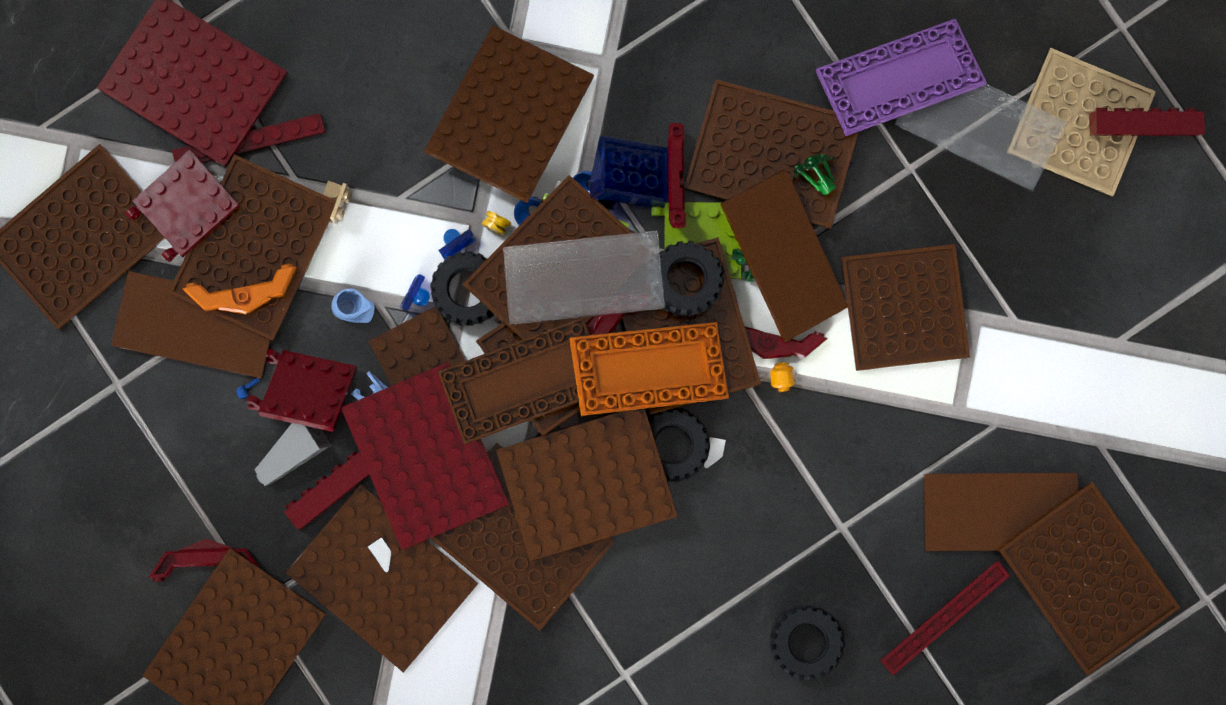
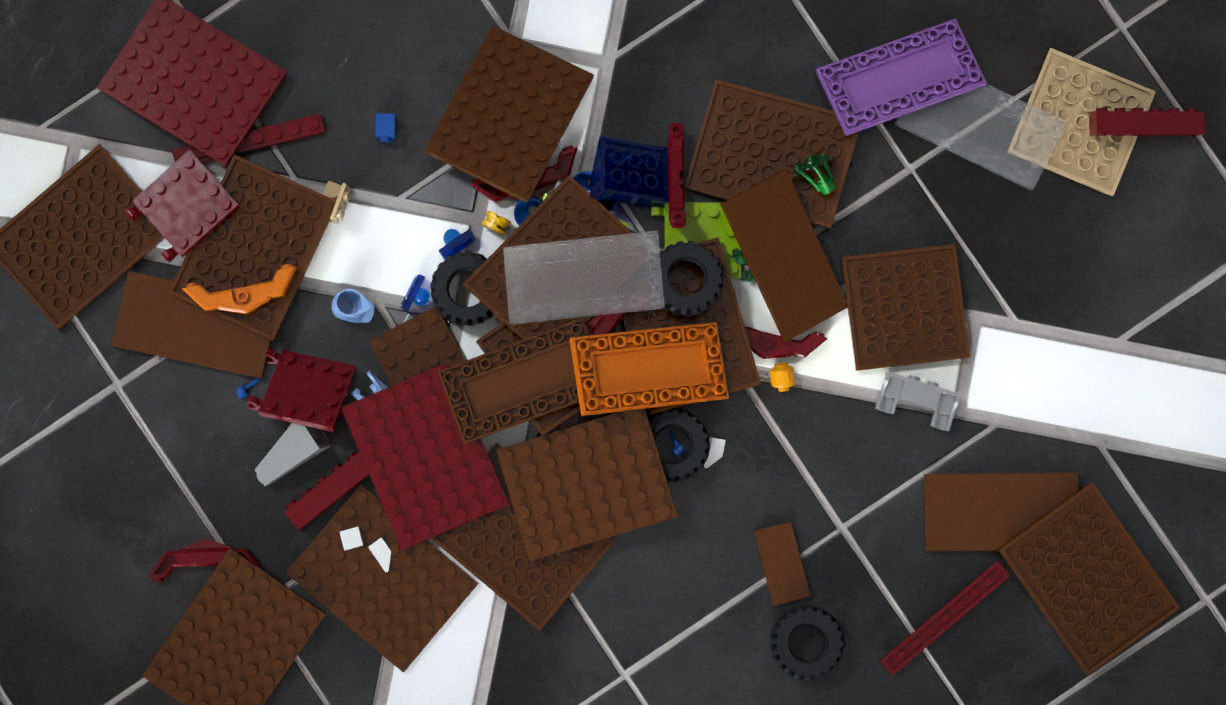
none -> white tile [340,527,364,551]
none -> blue brick [375,113,396,143]
none -> dark red helmet [470,145,578,203]
none -> blue hand [668,430,685,458]
none -> reddish brown tile [753,522,811,606]
none -> light grey bracket [874,371,961,432]

